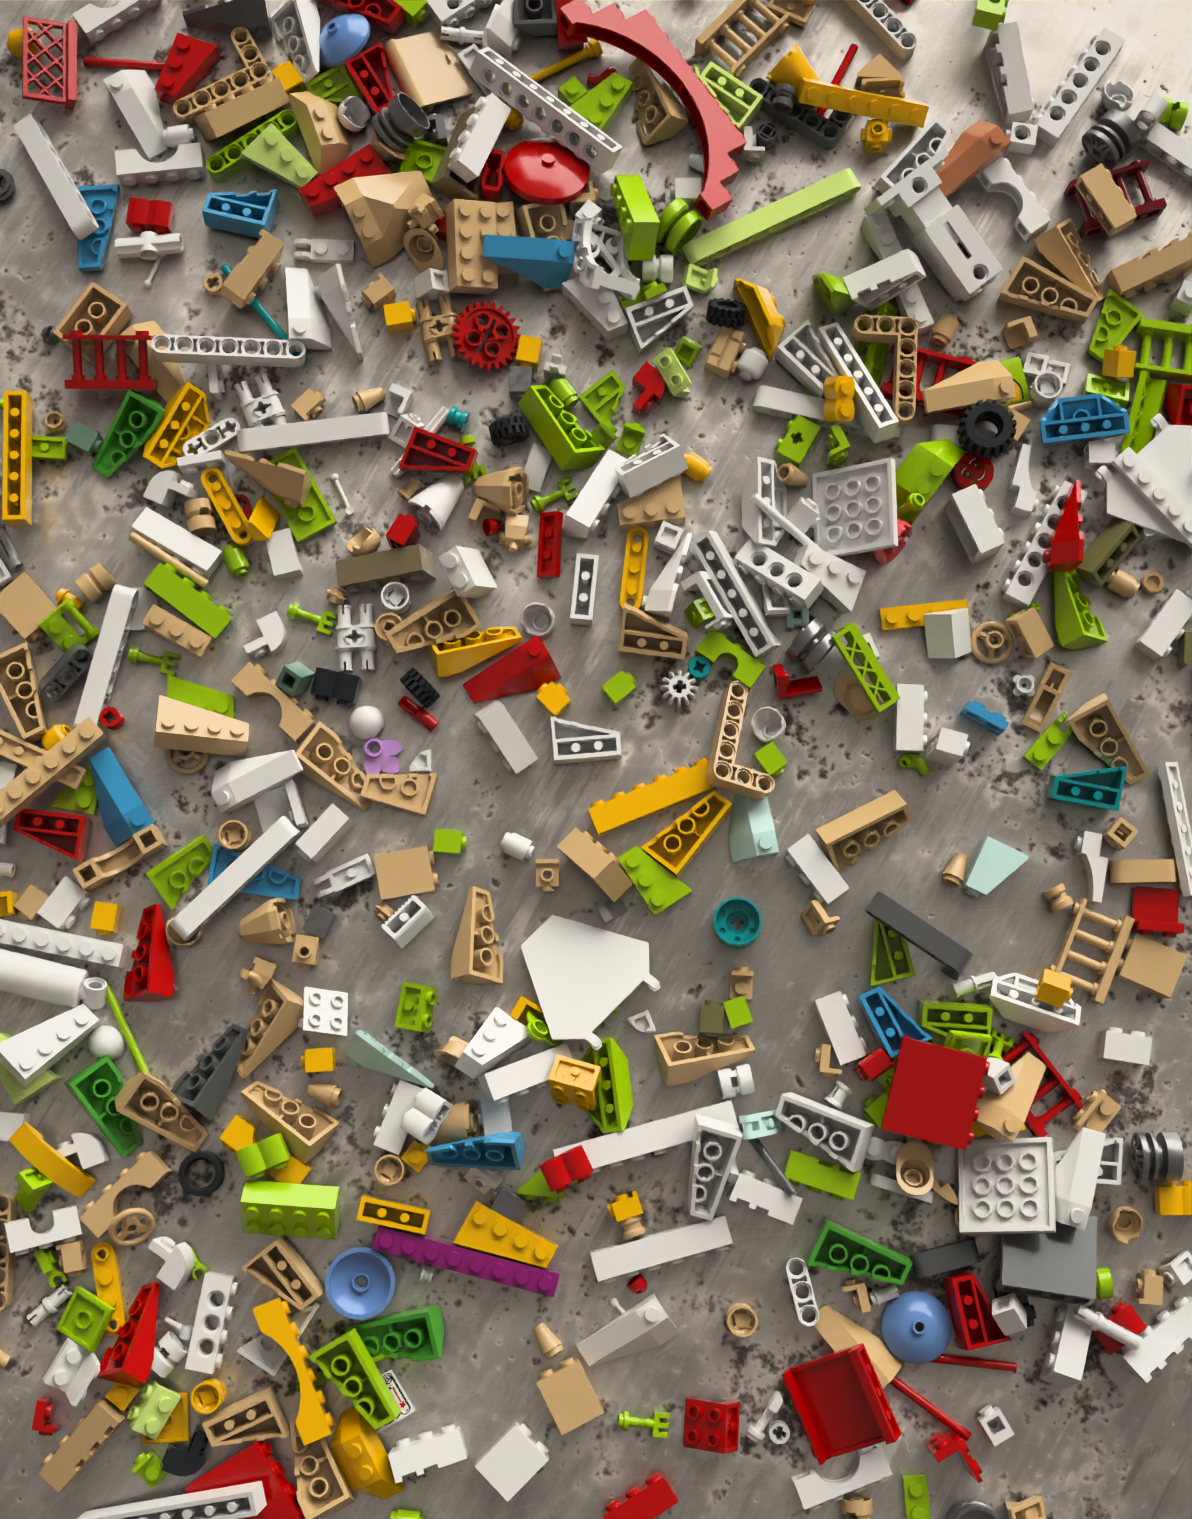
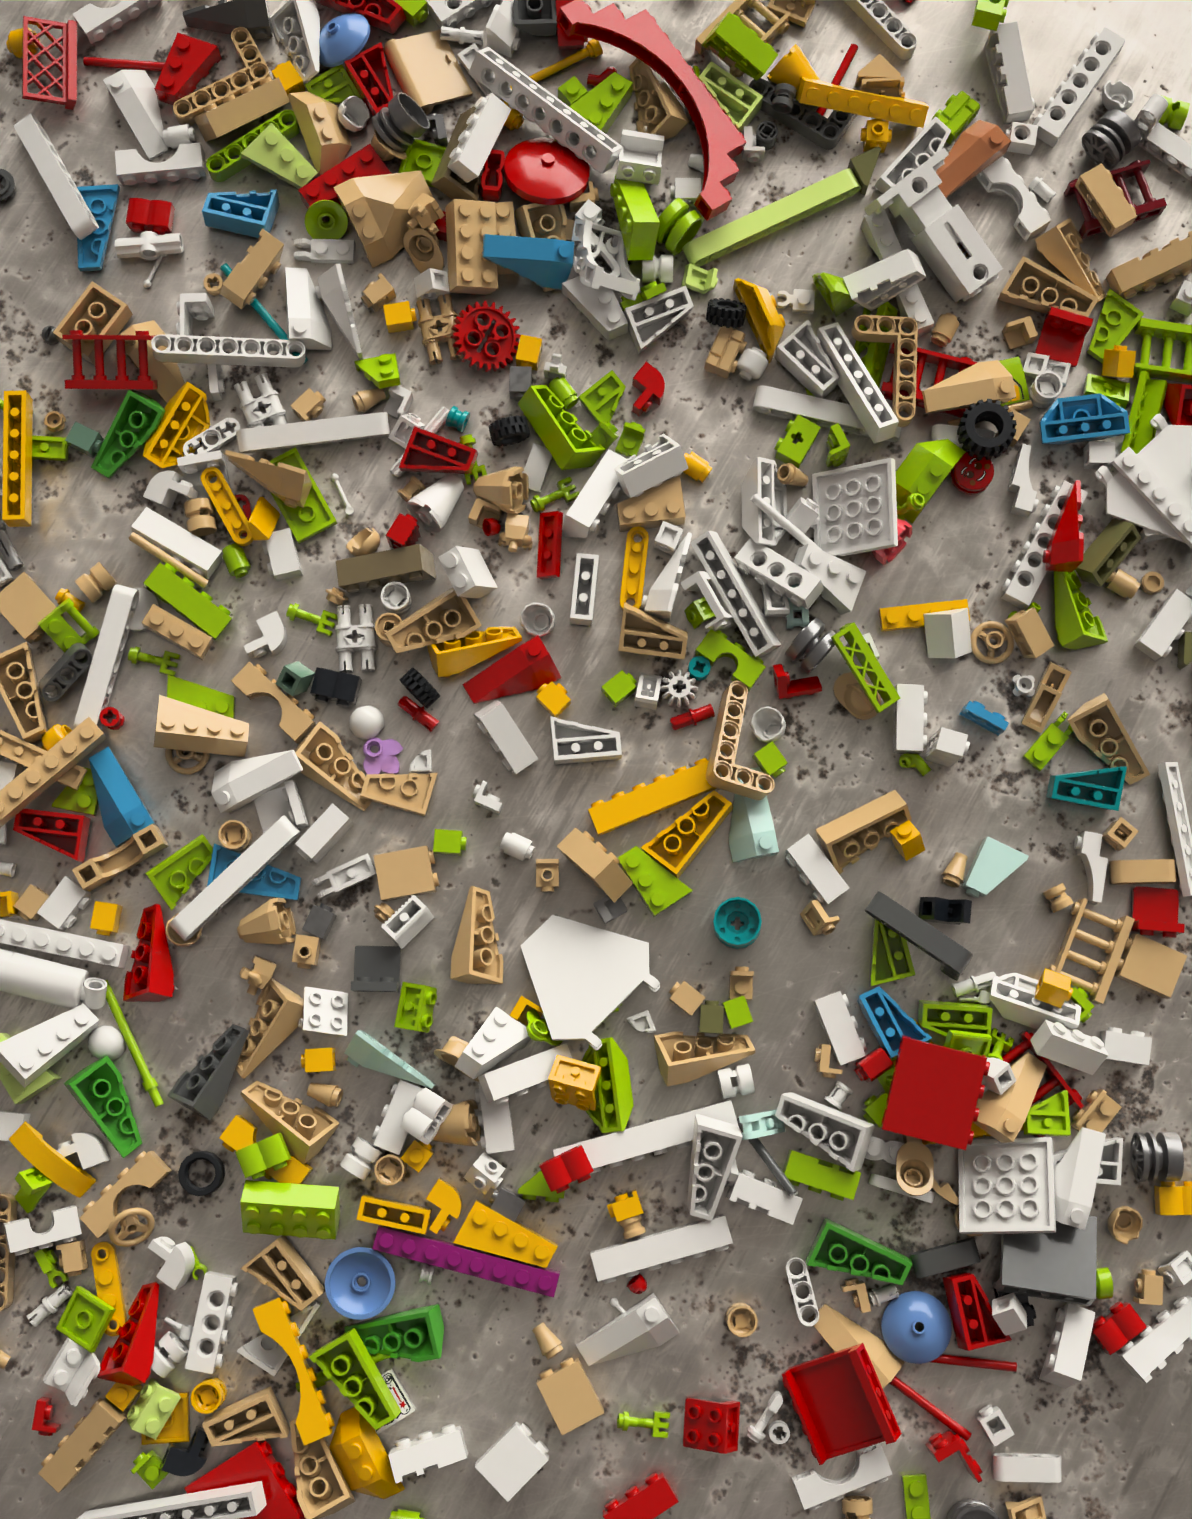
tan wedge [114,1071,208,1152] -> none
dark azure wedge [426,1131,526,1170] -> none
yellowish green bracket [652,347,692,397] -> none
lime slope [674,336,703,367] -> none
yellow brick [823,376,855,422] -> none
white piece [944,484,1005,565] -> none
white pin [1072,1303,1142,1351] -> none
none -> white bracket [176,293,214,350]
none -> lime dish [304,200,348,239]
none -> white wheel [340,1136,382,1180]
none -> dark grey bracket [351,946,401,992]
none -> lime wing [354,353,401,389]
none -> yellow brick [426,1178,462,1234]
none -> white bracket [472,781,503,815]
none -> white panel [616,129,665,185]
none -> white slope [634,672,662,710]
none -> tan brick [669,981,705,1016]
none -> red axle [670,704,715,730]
none -> lime wedge [701,12,779,81]
none -> white plate [777,289,815,314]
none -> olive slope [848,147,881,195]
none -> yellow brick [890,820,925,861]
none -> black brick [918,897,972,925]
none -> lime brick [932,91,981,144]
none -> white hand [959,990,990,1005]
none -> white beam [993,1453,1062,1483]
none -> lime wing [1023,1090,1071,1137]
none -> white pin [1028,177,1056,204]
none -> white brick [1030,1020,1108,1075]
none -> red bracket [1035,307,1093,367]
none -> lime bracket [1070,987,1095,1023]

